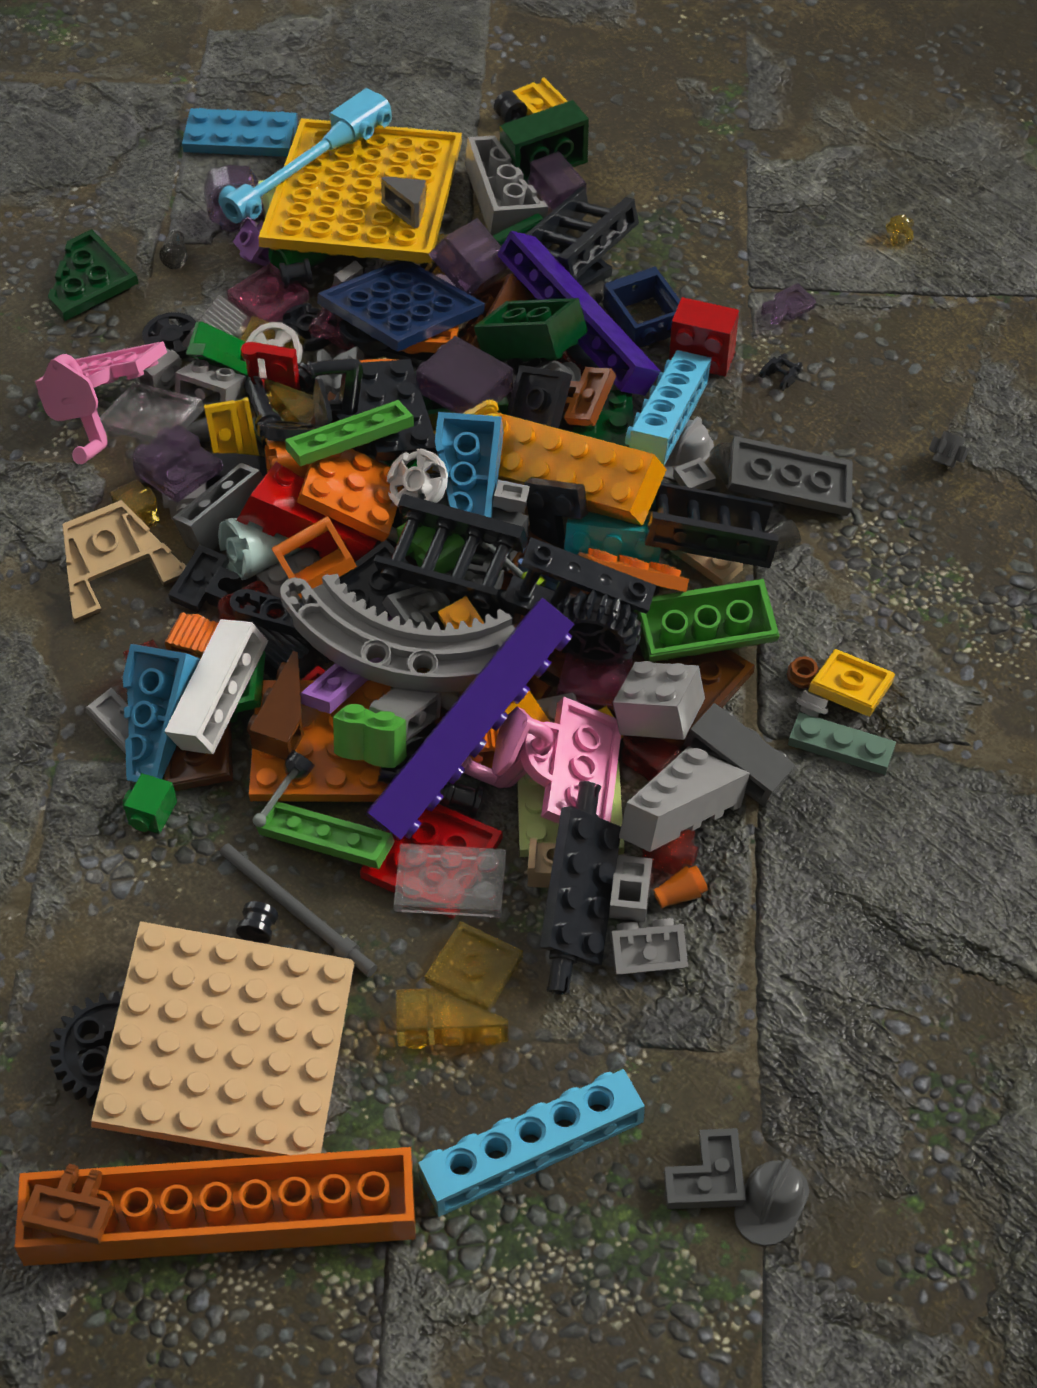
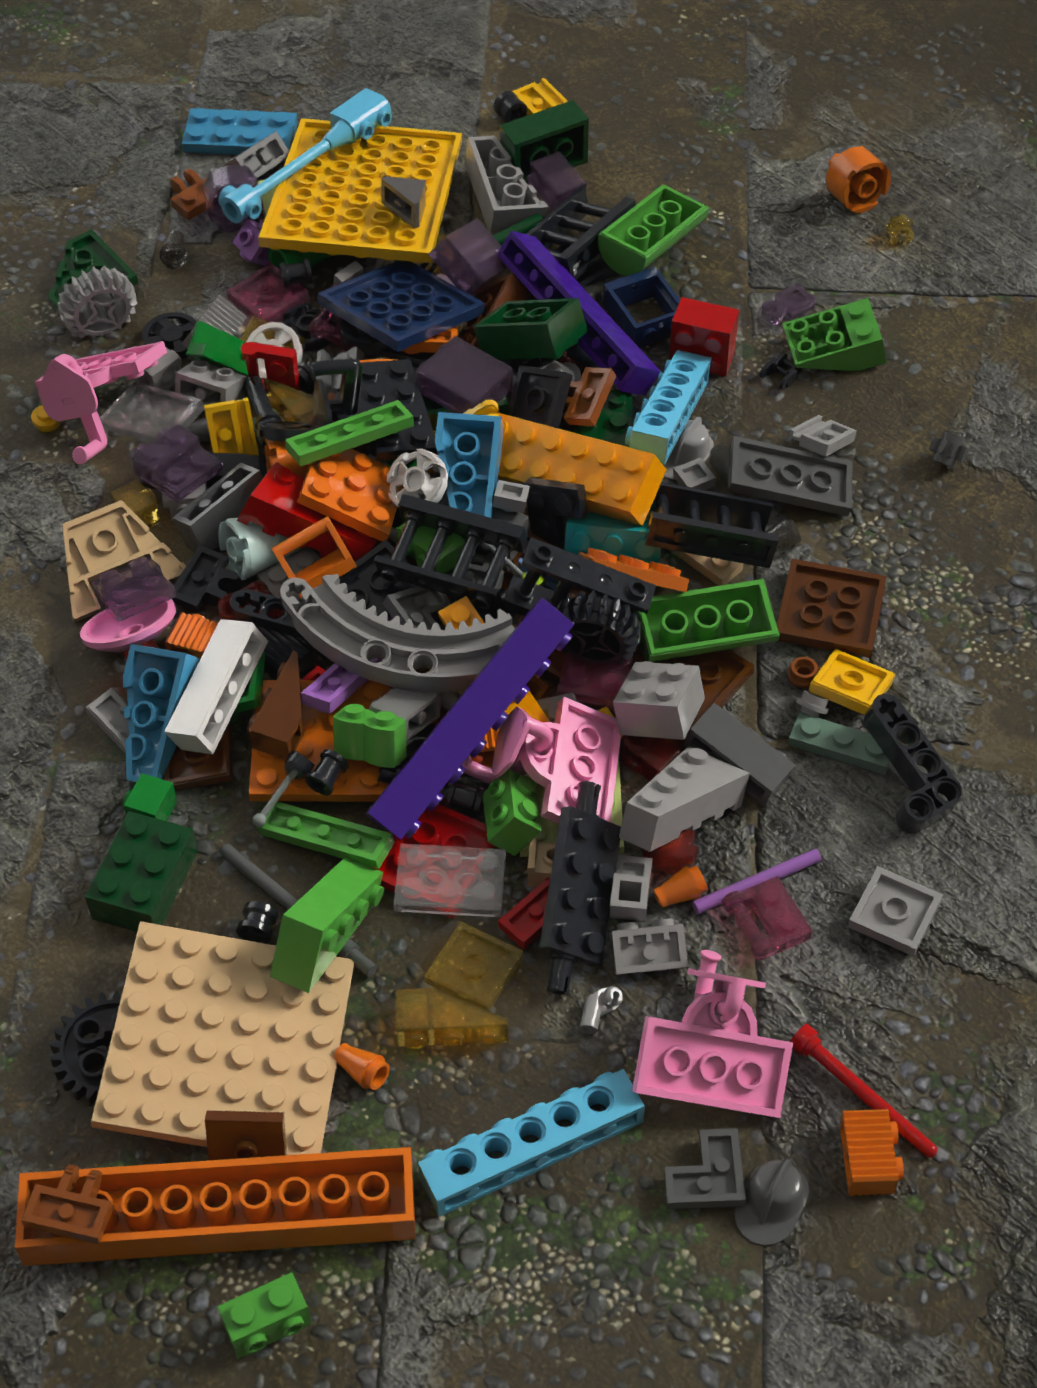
none -> yellow plate [31,405,61,432]
none -> light grey gear [57,265,138,339]
none -> bright pink dish [80,595,176,653]
none -> dark green brick [85,811,198,932]
none -> clear purple plate [91,557,178,622]
none -> dark orange hinge [169,169,228,221]
none -> reddish brown plate [205,1110,287,1161]
none -> bright green brick [217,1272,312,1359]
none -> light grey brick [222,131,289,188]
none -> bright green wedge [270,857,384,993]
none -> black bush [305,749,349,796]
none -> orange cone [333,1043,390,1090]
none -> bright green brick [483,769,542,856]
none -> red plate [498,877,550,950]
none -> light grey arm [580,986,623,1034]
none -> bright green brick [598,184,709,276]
none -> bright pink plate [632,950,793,1118]
none -> medium lavender bar [692,849,821,915]
none -> clear pink plate [721,876,813,960]
none -> reddish brown plate [777,559,887,658]
none -> bright green slope [782,298,887,371]
none -> light grey plate [787,415,857,457]
none -> red piece [790,1023,938,1158]
none -> orange brick [826,146,891,213]
none -> orange brick [839,1109,904,1196]
none -> light grey plate [848,866,943,956]
none -> black beam [864,694,963,834]

